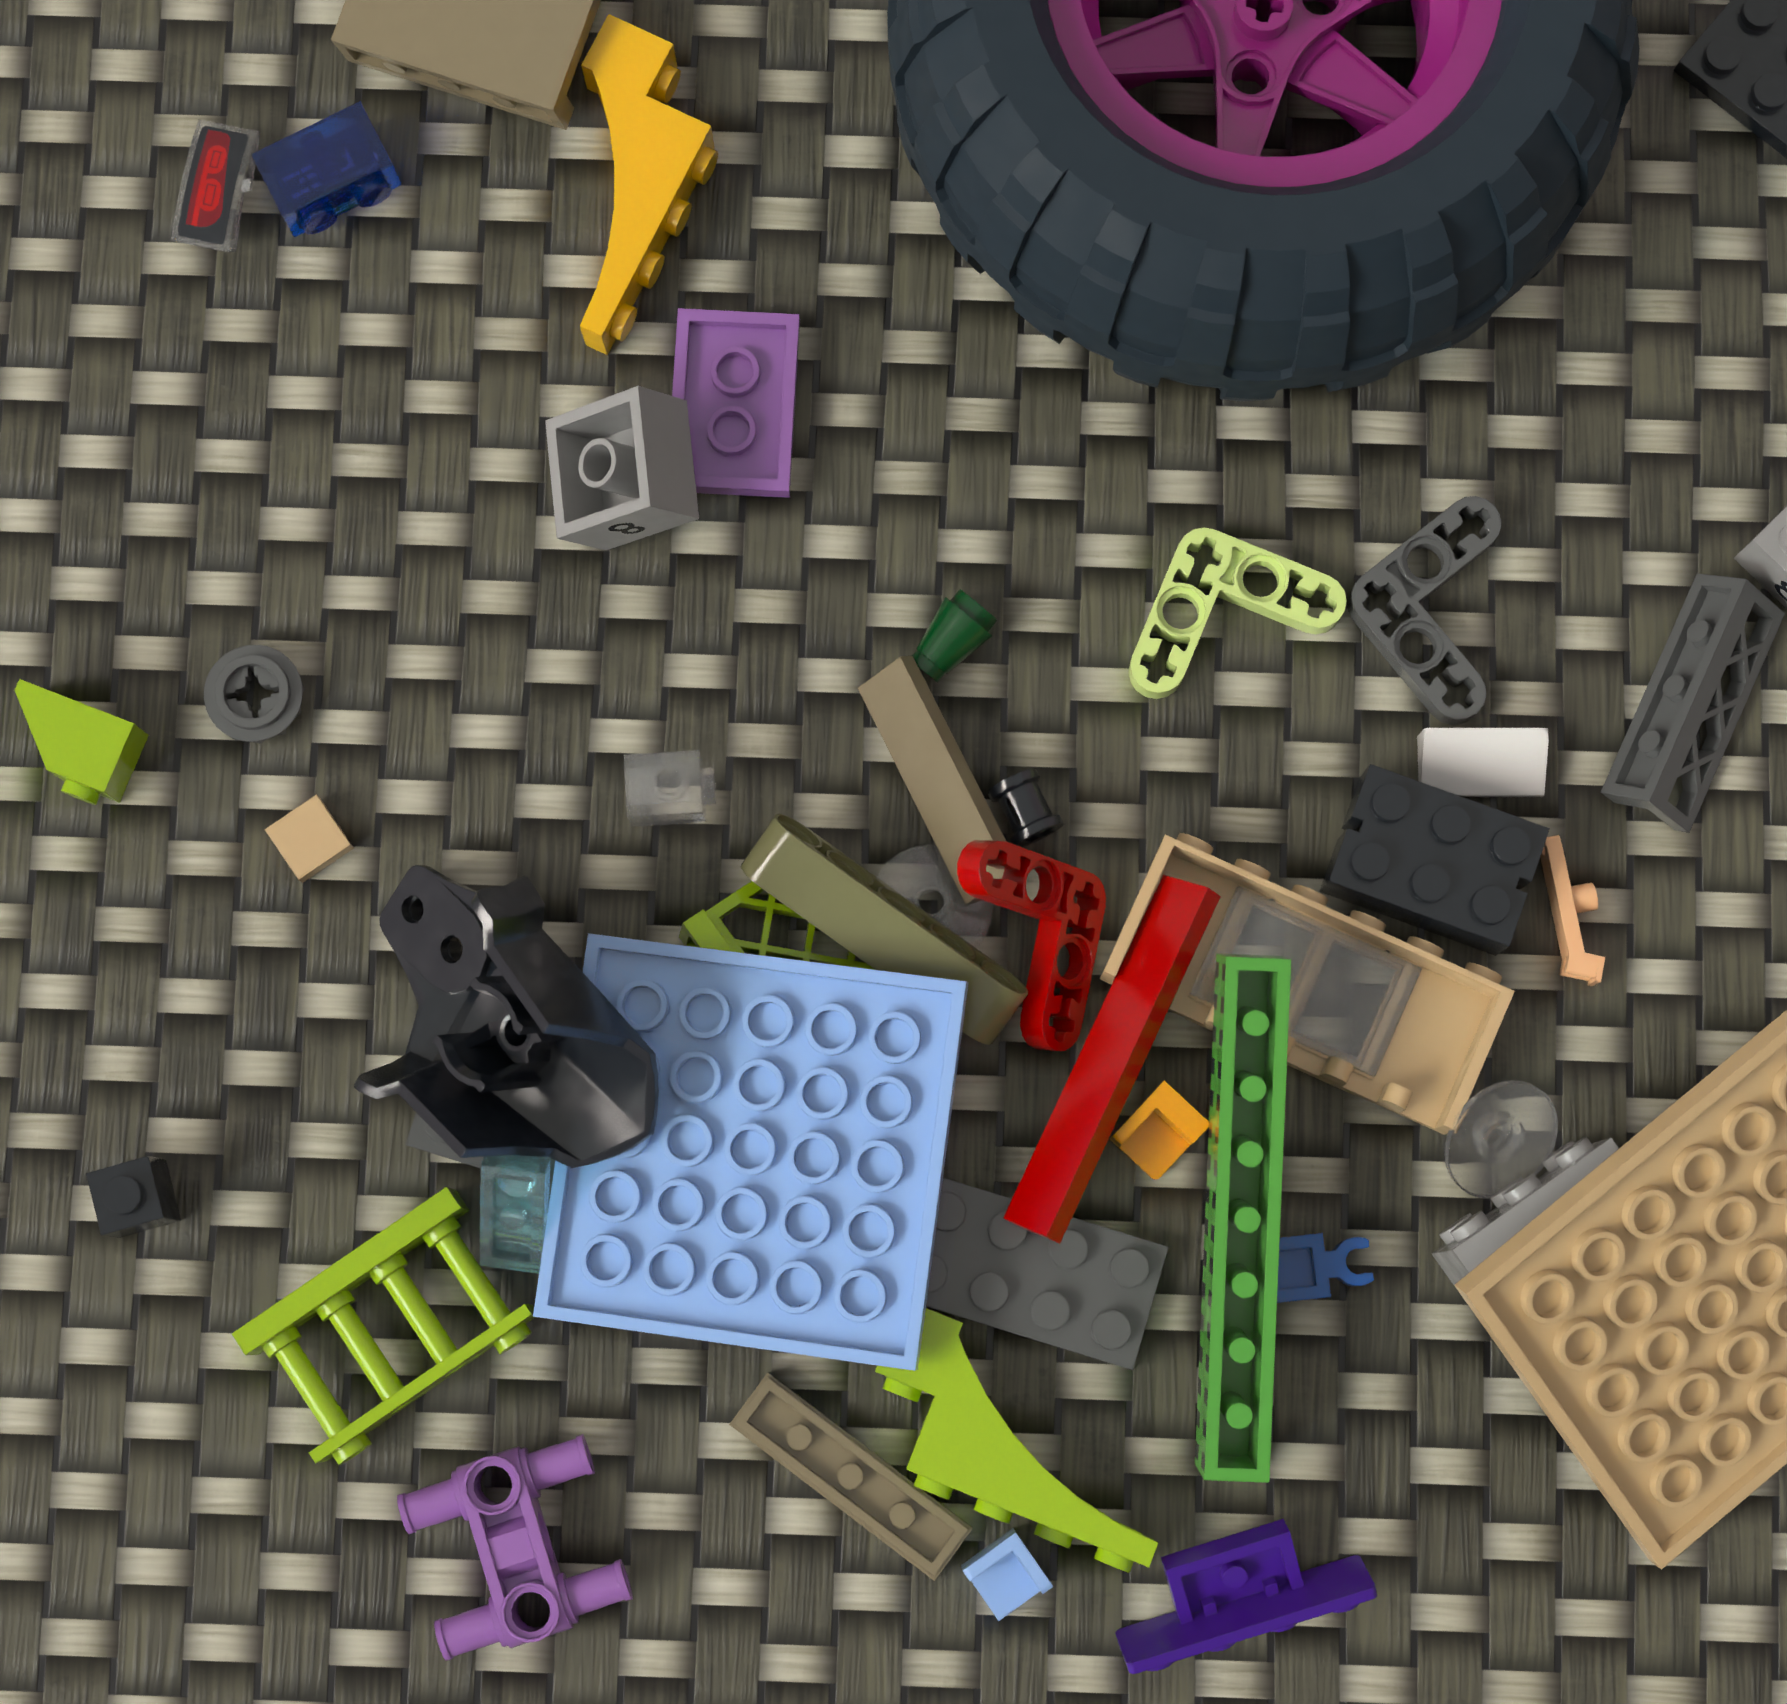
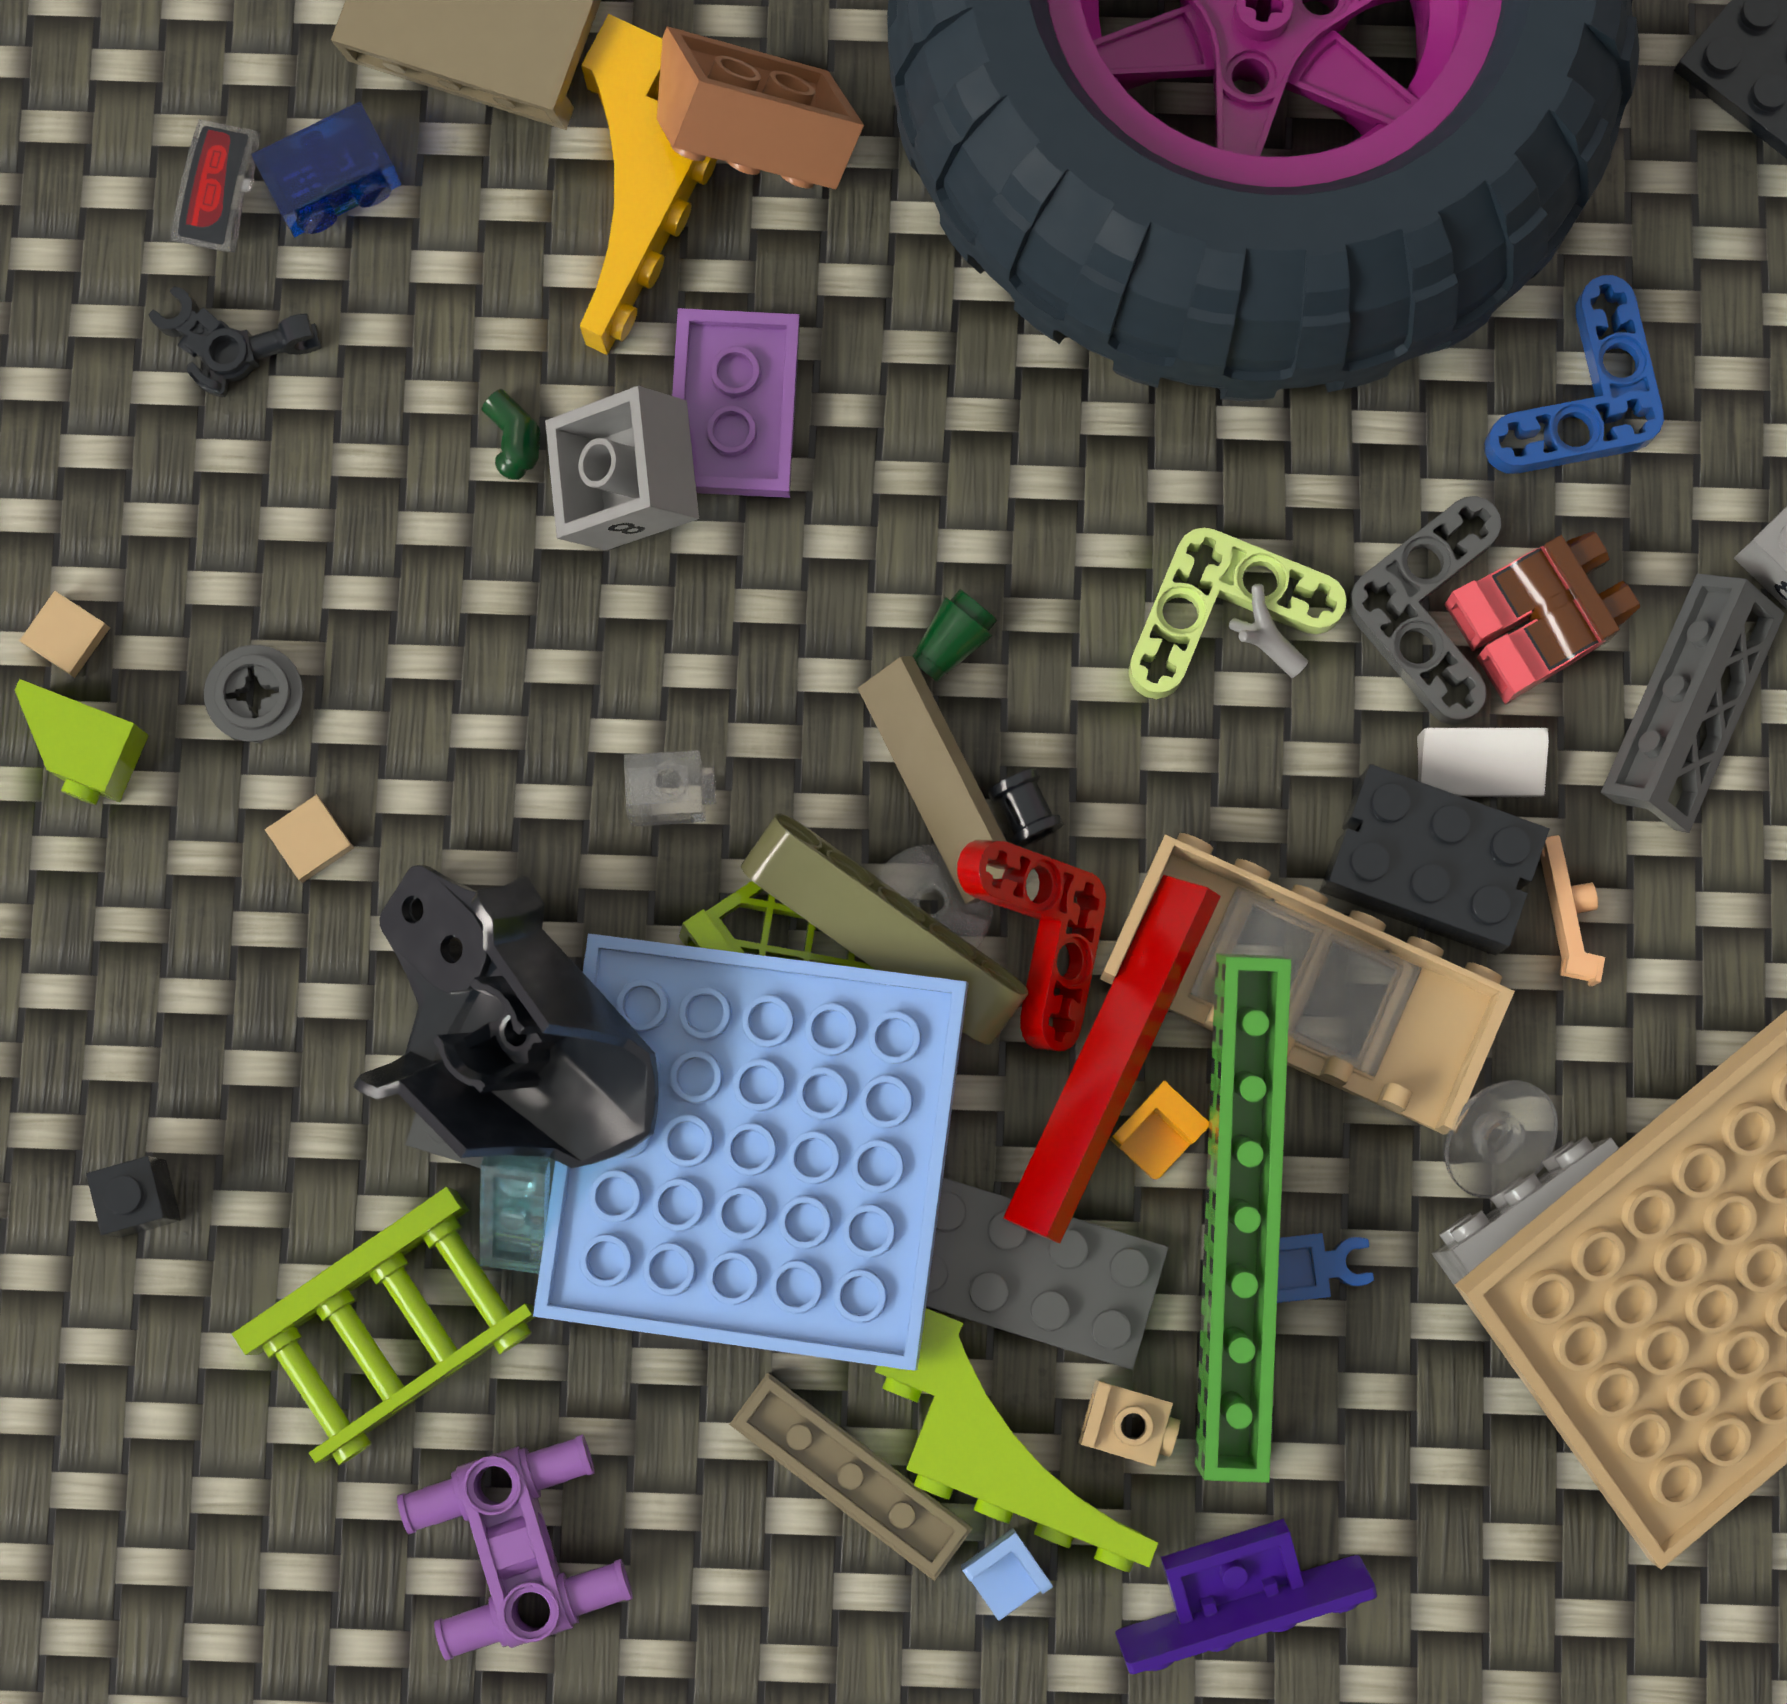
none -> tan tile [19,591,110,678]
none -> black piece [148,286,322,397]
none -> dark green arm [481,389,541,480]
none -> nougat slope [657,26,864,189]
none -> tan brick [1078,1380,1180,1467]
none -> light grey bar [1229,584,1308,678]
none -> hips [1444,531,1640,705]
none -> blue beam [1484,275,1664,474]

